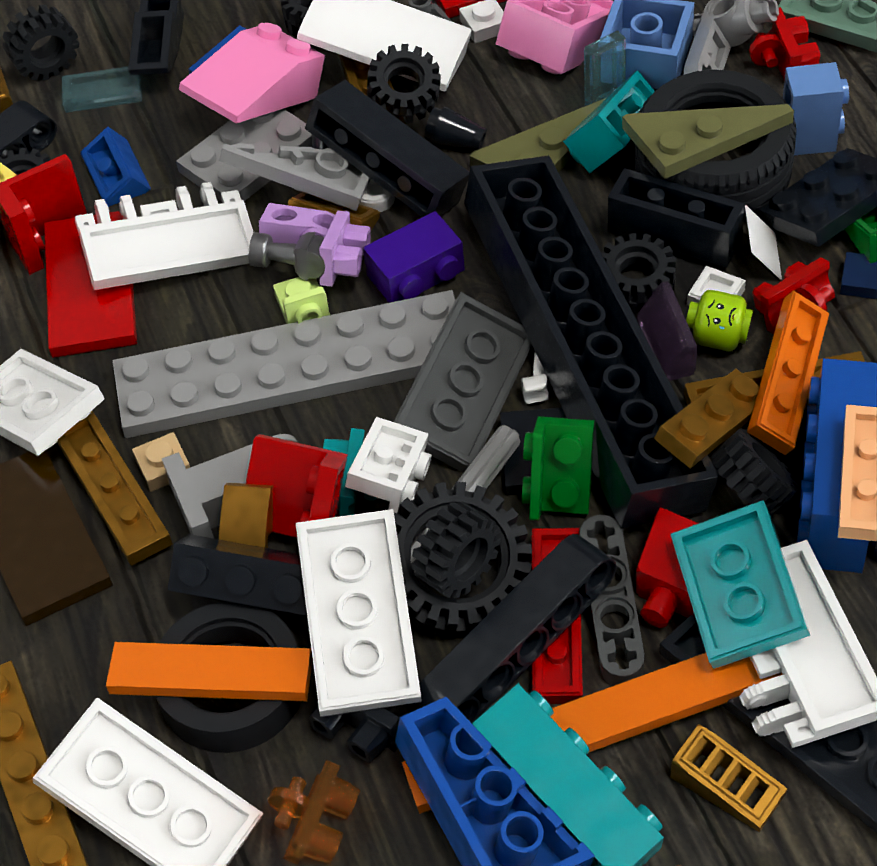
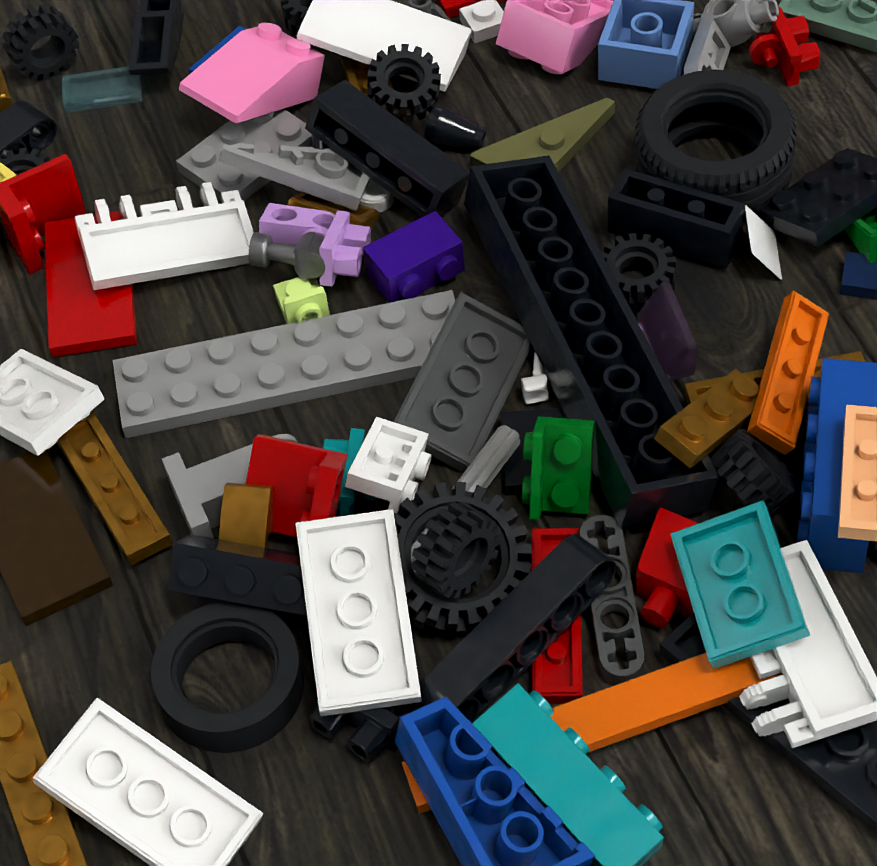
blue slope [80,127,151,207] -> none
orange tile [106,642,313,701] -> none
tan plate [132,432,190,492] -> none
clear orange hips [268,760,360,865] -> none
teal slope [563,70,655,173] -> none
clear light blue tile [584,30,626,106] -> none
olive wing [622,104,794,179] -> none
pearl gold slope [671,724,787,832] -> none
lime head [685,290,753,352] -> none
white tile [687,266,746,306] -> none
red hips [752,257,835,334] -> none
medium blue brick [783,62,849,155] -> none

